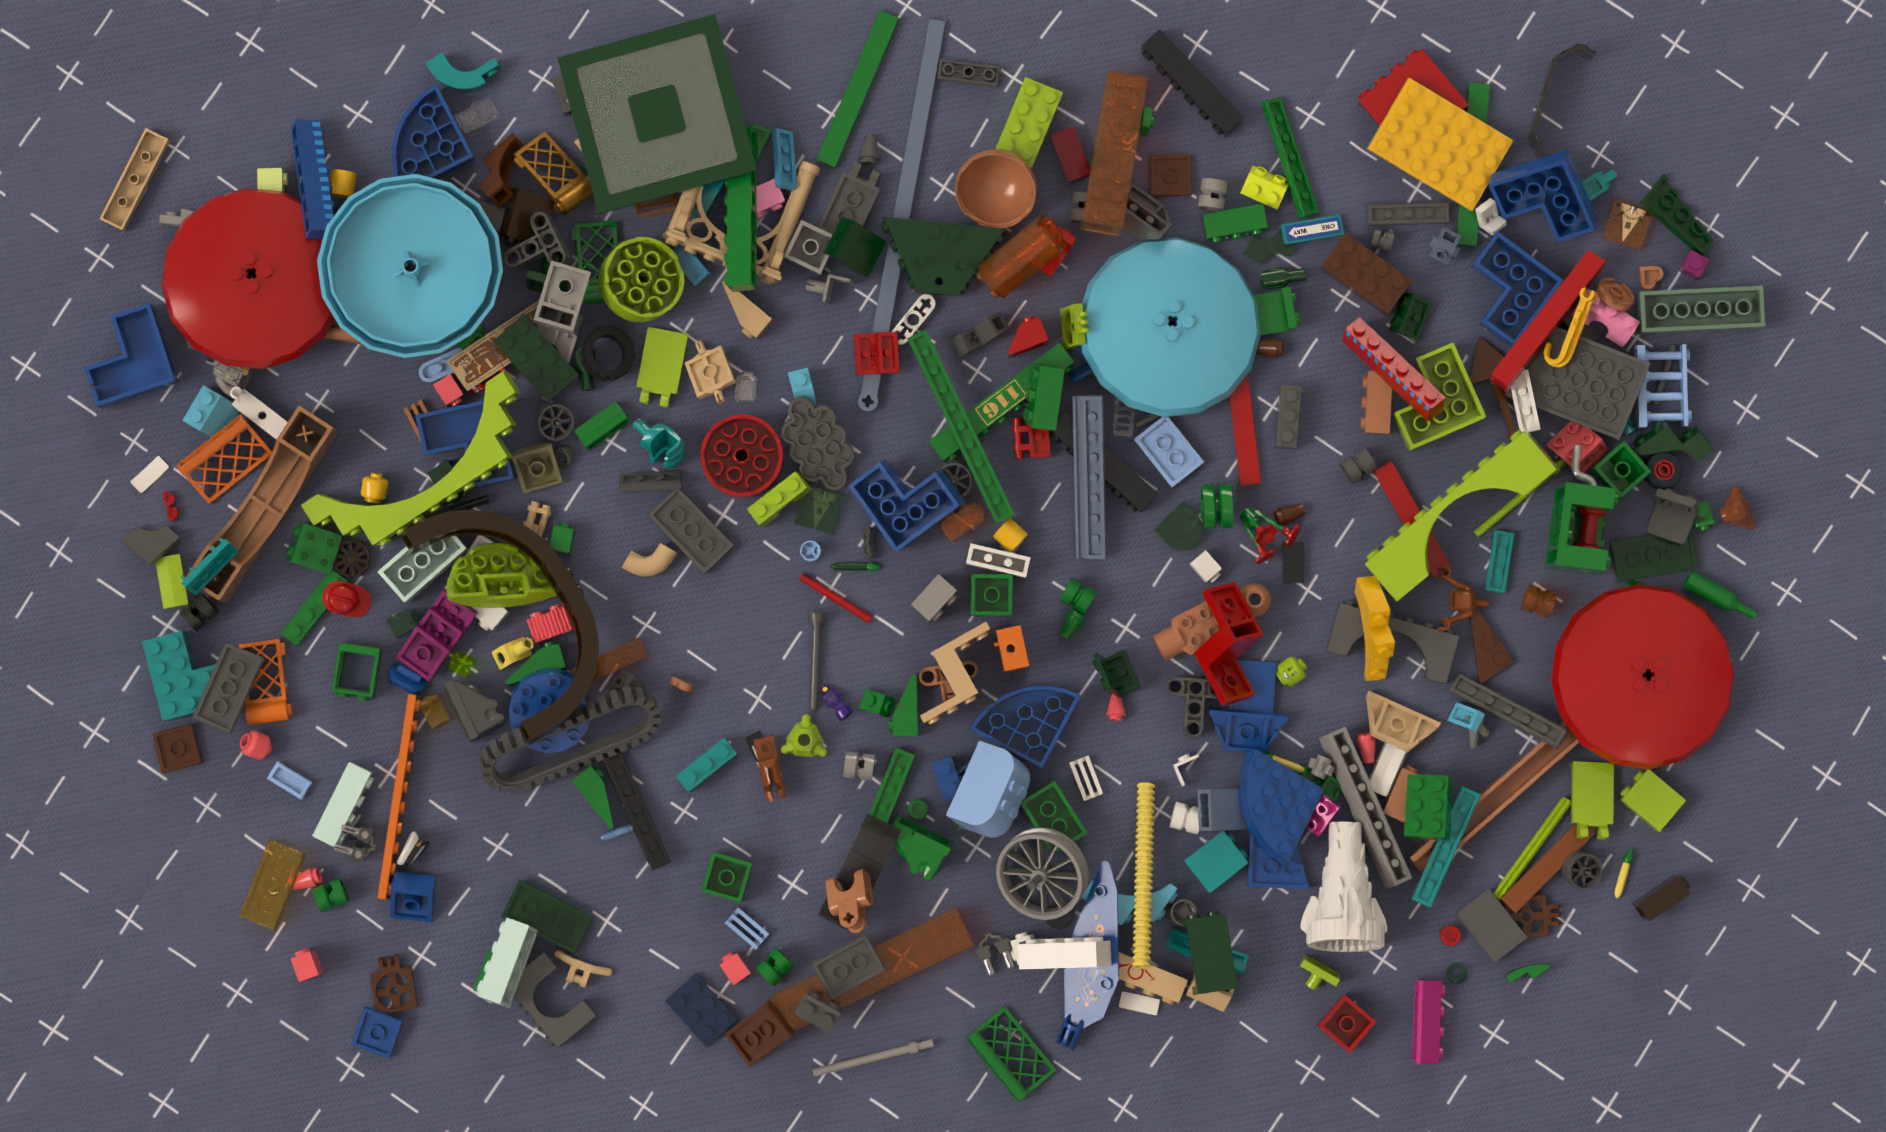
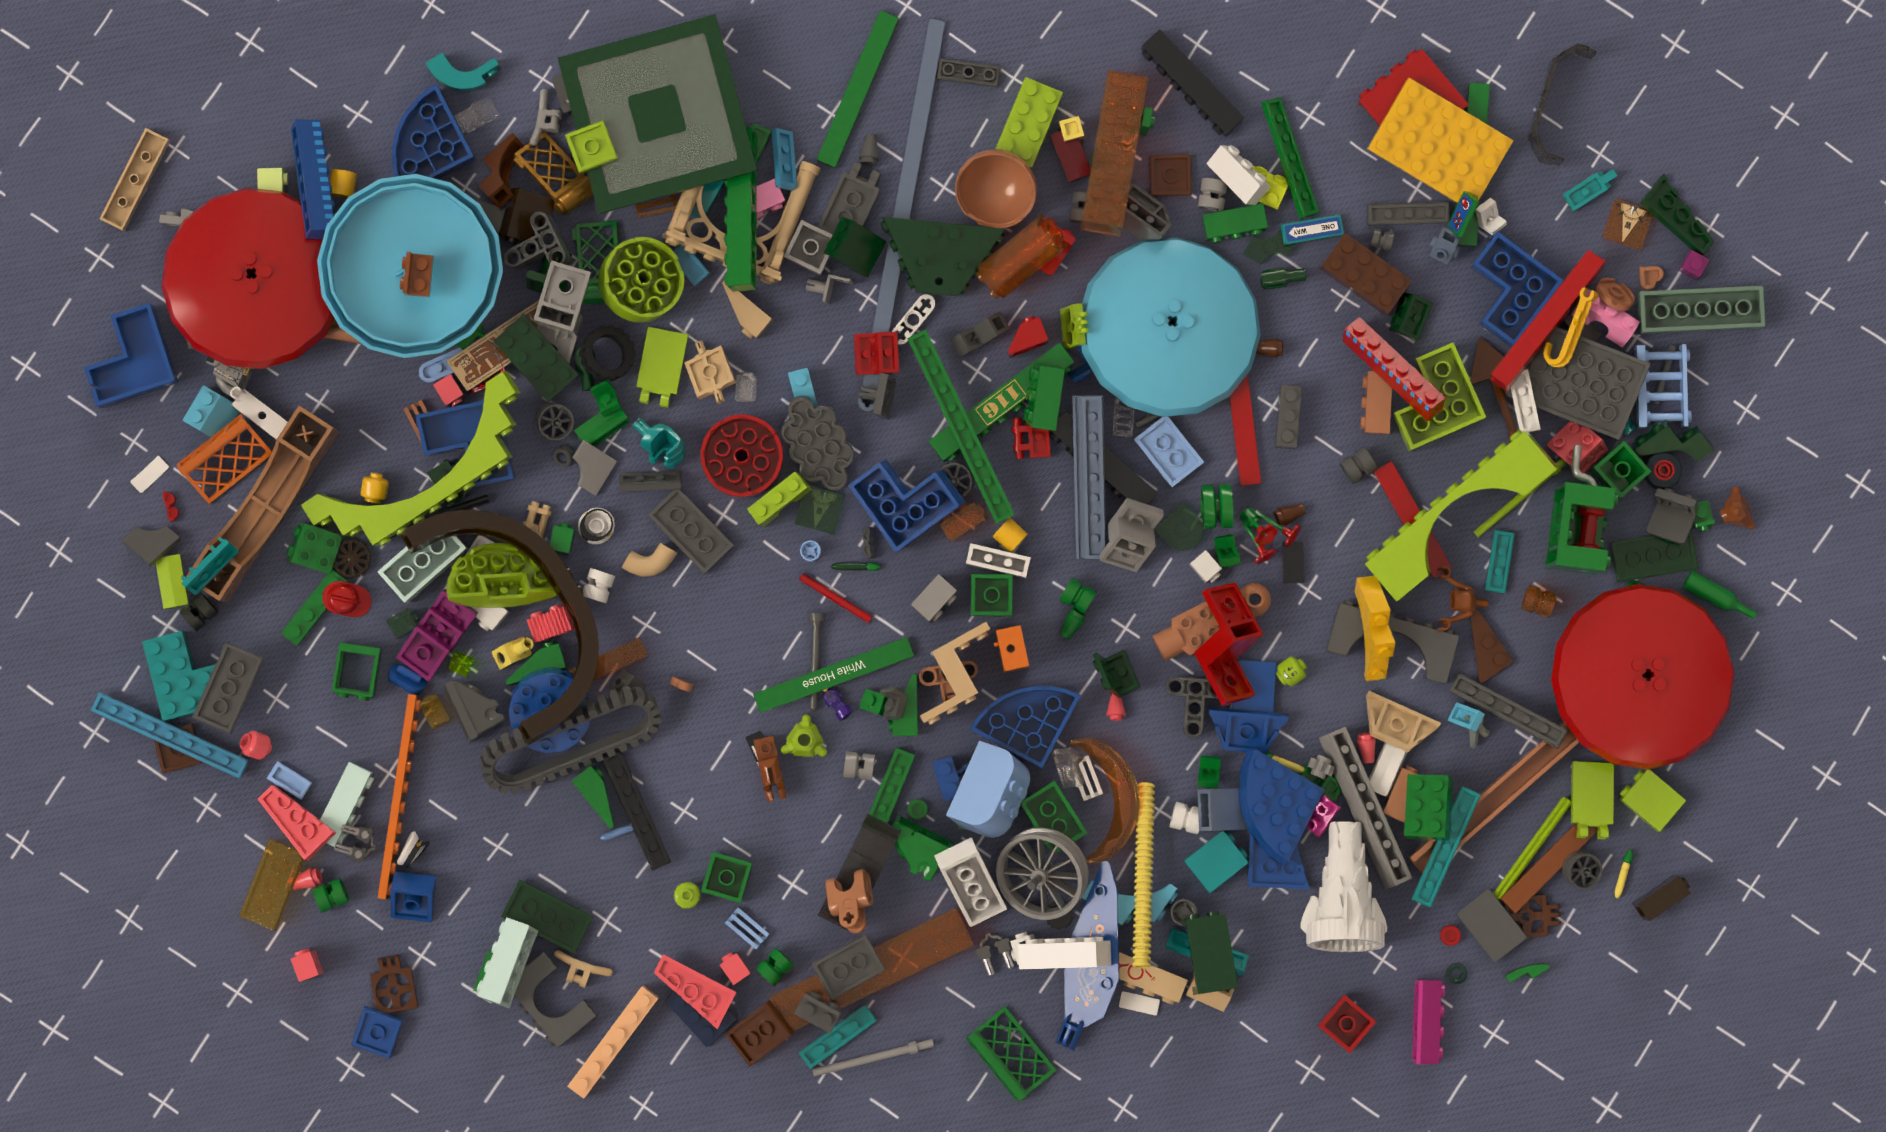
orange piece [239,639,293,726] -> none
olive slope [512,442,563,493] -> none
teal arch [676,738,738,792] -> none
white bracket [1172,754,1200,787] -> none
green bracket [1253,287,1300,335] -> none
lime tile [1300,954,1341,990] -> none
blue brick [1488,149,1598,242] -> none
none -> dark azure tile [91,692,249,779]
none -> coral wing [258,785,336,860]
none -> dark orange bracket [400,252,434,297]
none -> light grey piece [530,89,563,146]
none -> lime tile [565,120,618,174]
none -> light nougat arch [567,985,660,1099]
none -> light grey tile [572,440,617,496]
none -> white piece [578,507,615,544]
none -> white wheel [583,568,615,604]
none -> green bracket [590,380,622,417]
none -> coral wing [654,954,737,1029]
none -> lime head [674,882,701,909]
none -> green tile [753,637,914,713]
none -> teal tile [799,1004,877,1070]
none -> dark grey tile [859,373,896,420]
none -> dark grey bracket [879,686,908,720]
none -> white brick [934,837,1007,927]
none -> clear slope [1051,747,1084,788]
none -> light yellow panel [1059,116,1084,142]
none -> clear orange windscreen [1069,738,1140,863]
none -> light grey bracket [1100,498,1164,572]
none -> green bracket [1197,756,1221,789]
none -> white brick [1207,145,1270,205]
none -> green bracket [1214,534,1241,567]
none -> slope [1448,191,1479,238]

